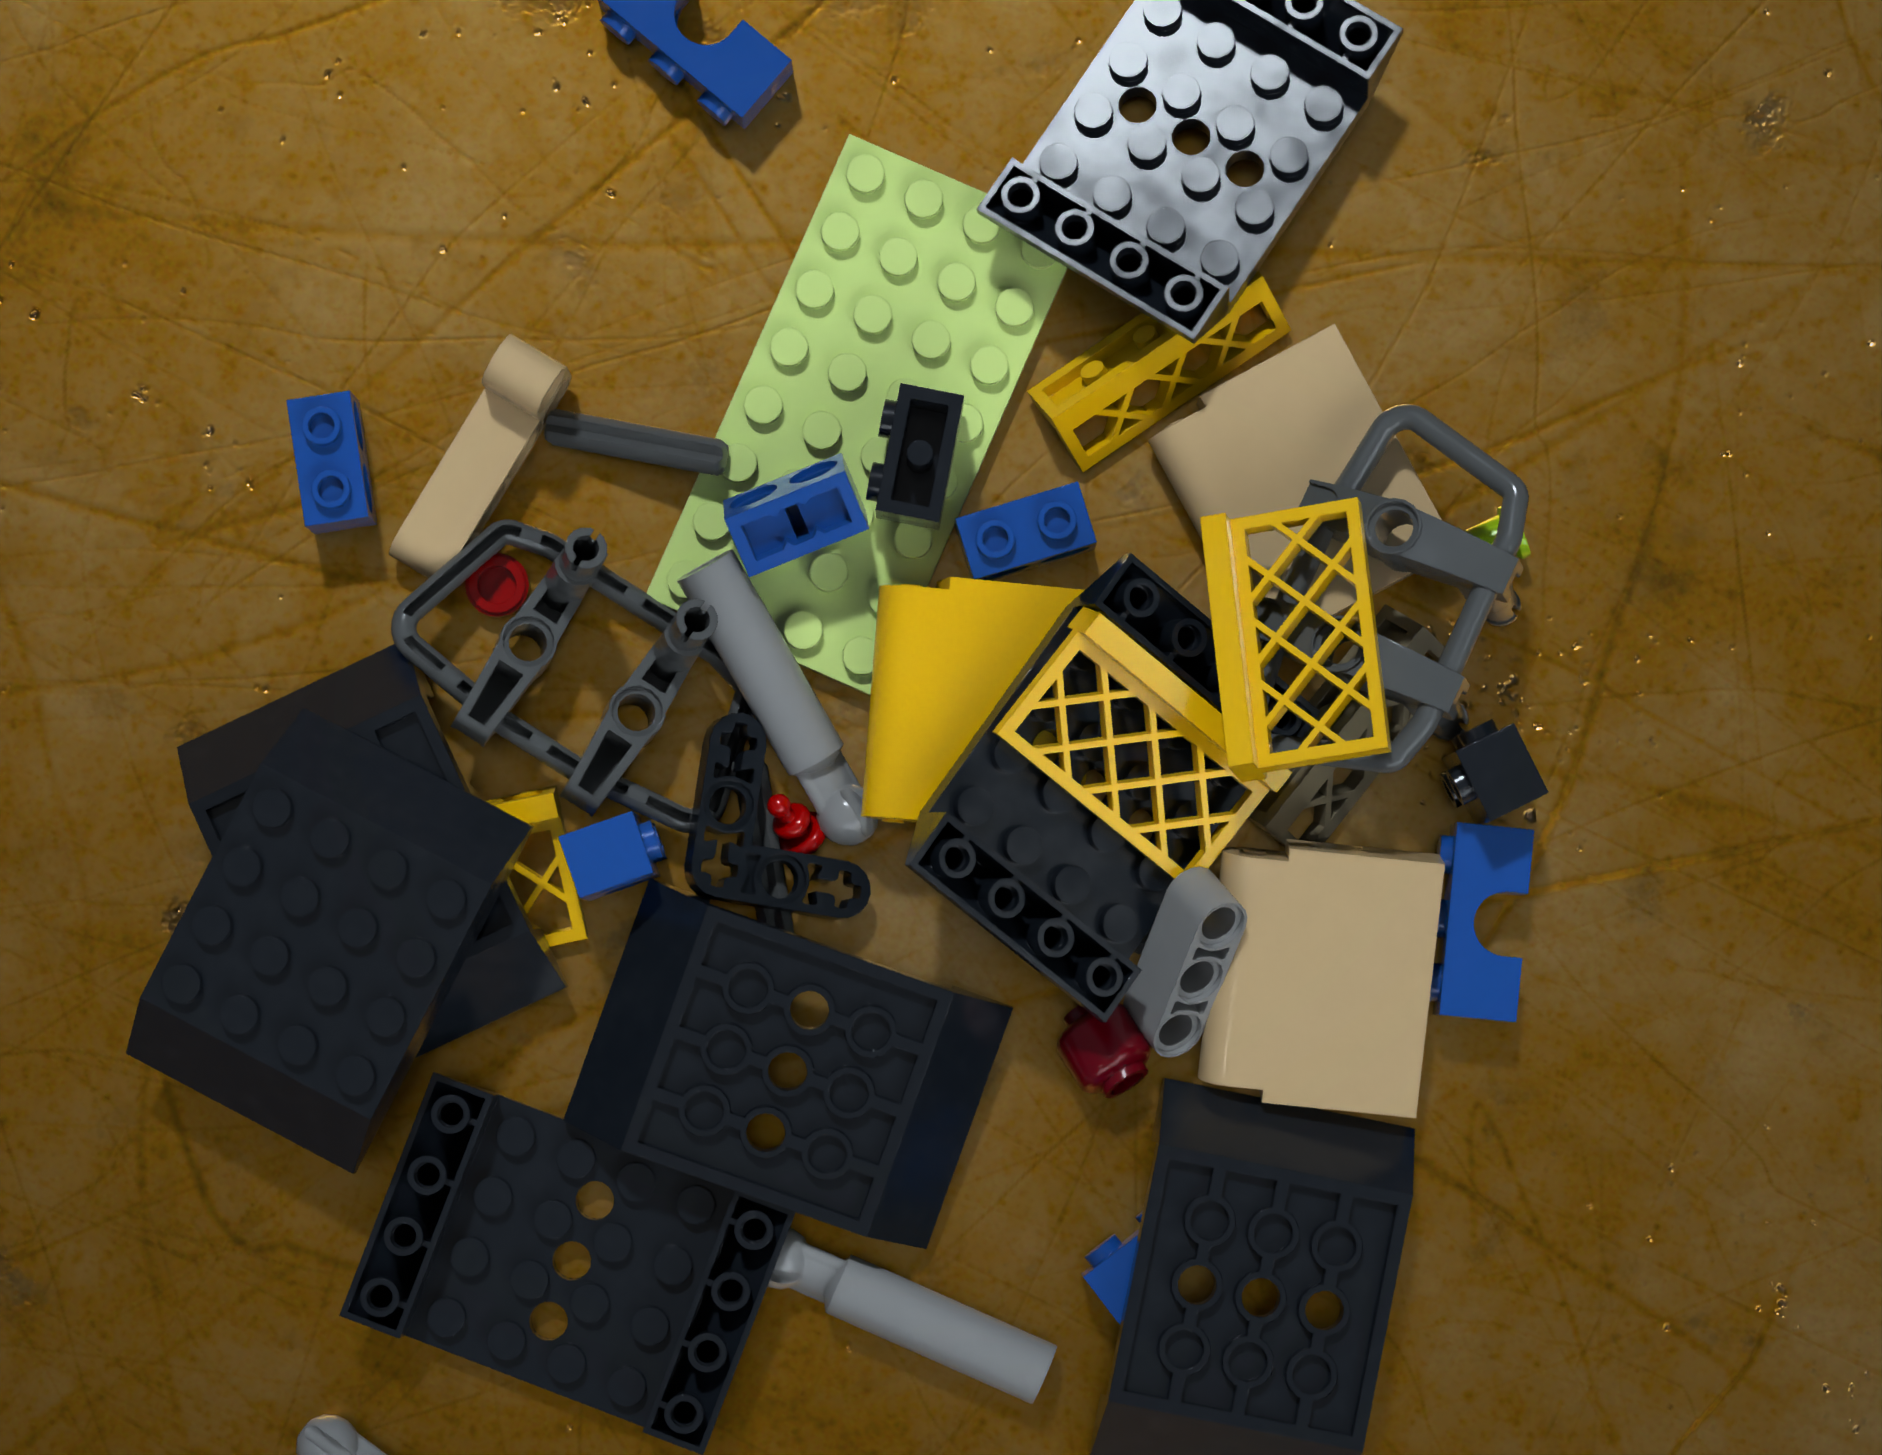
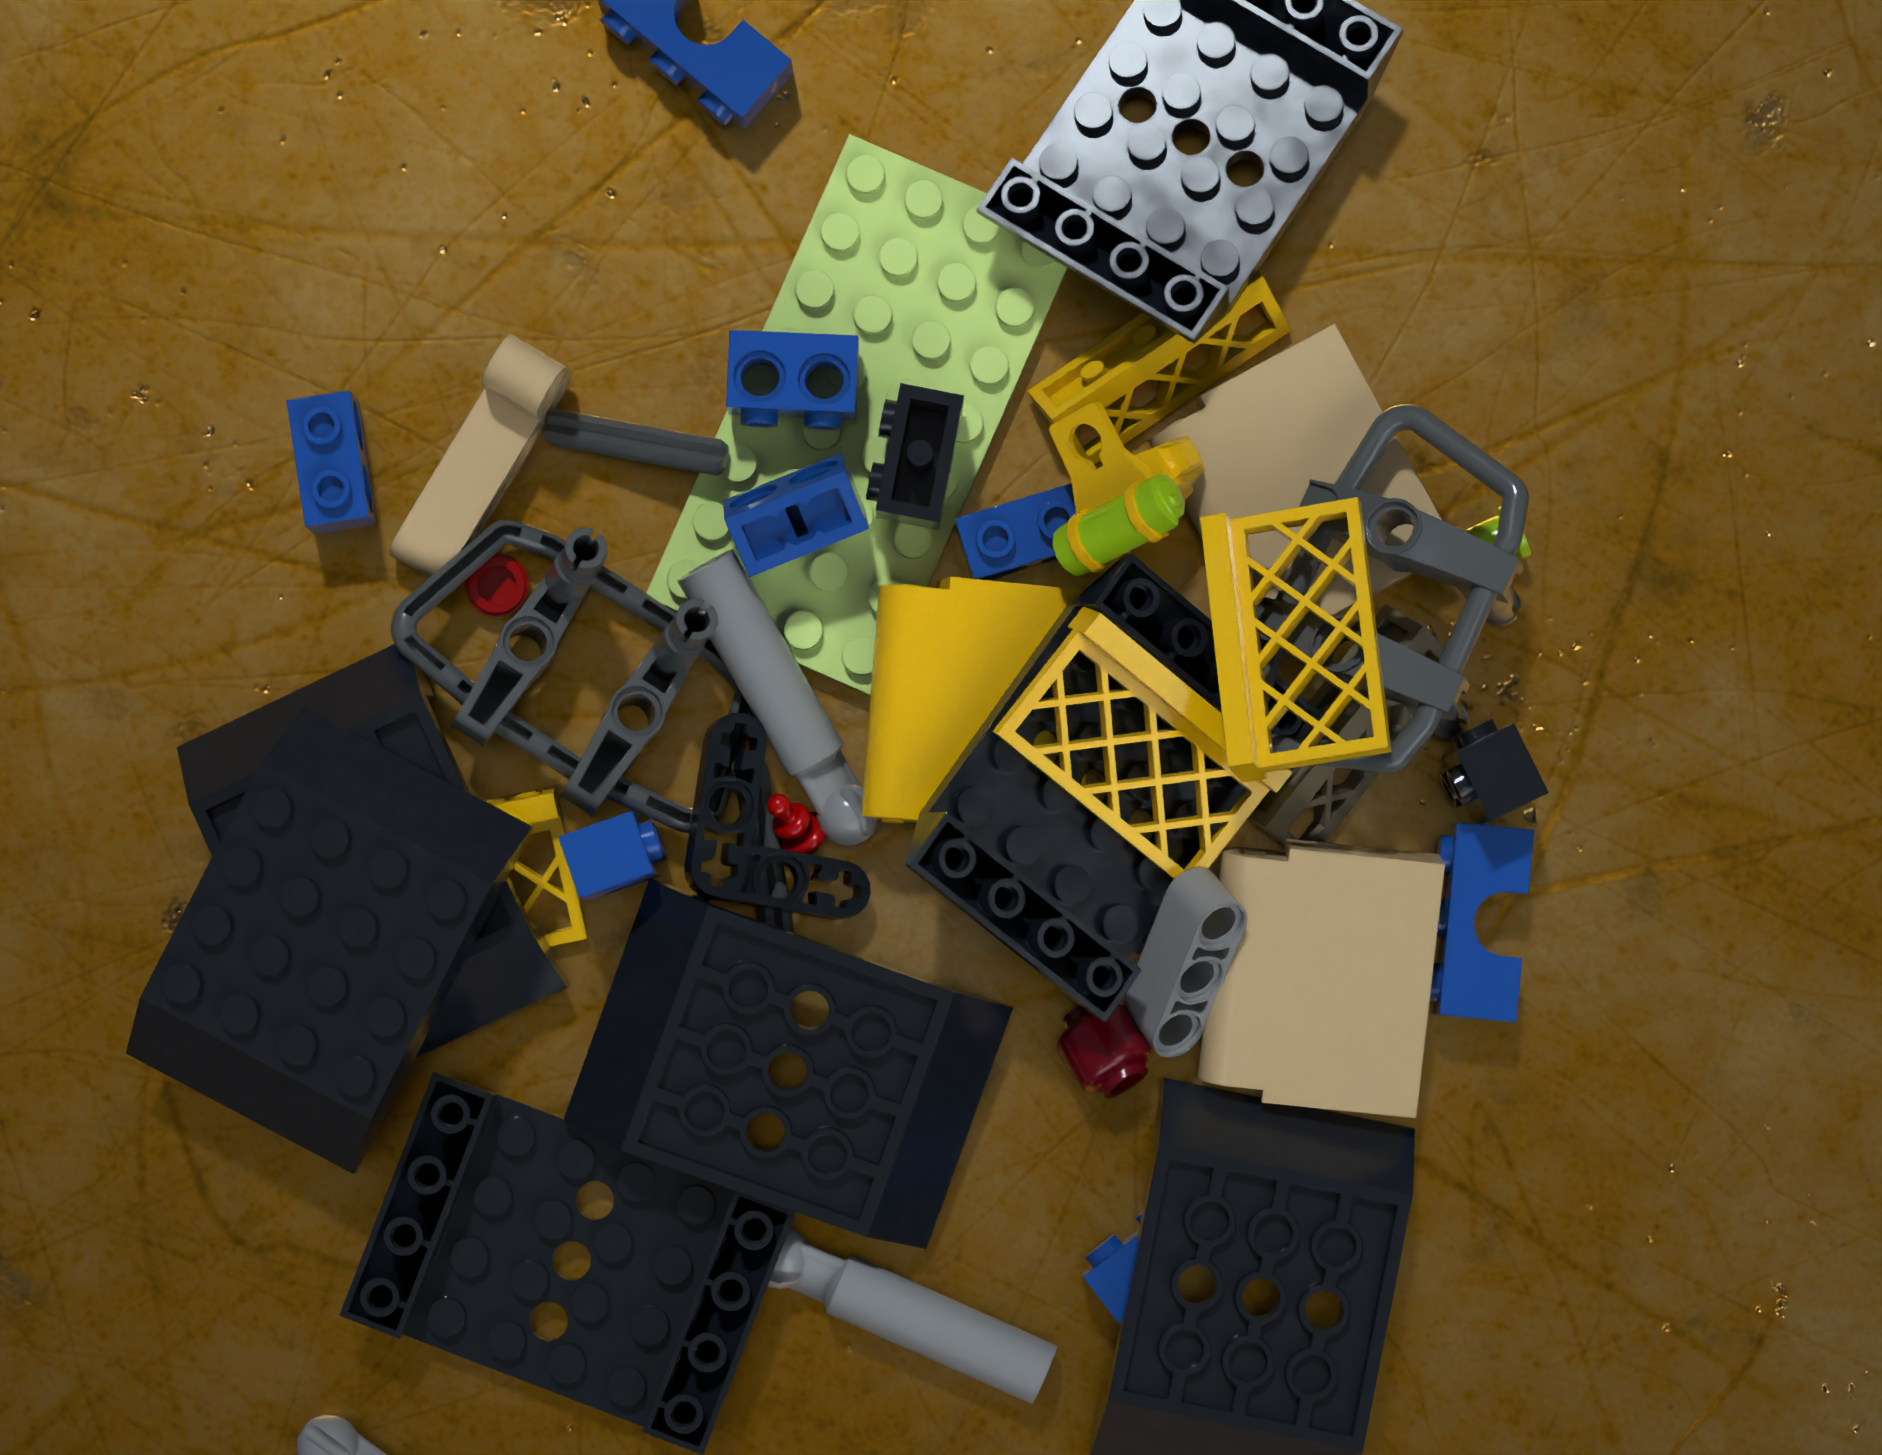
none -> blue brick [726,330,860,430]
none -> yellow piece [1049,401,1206,577]

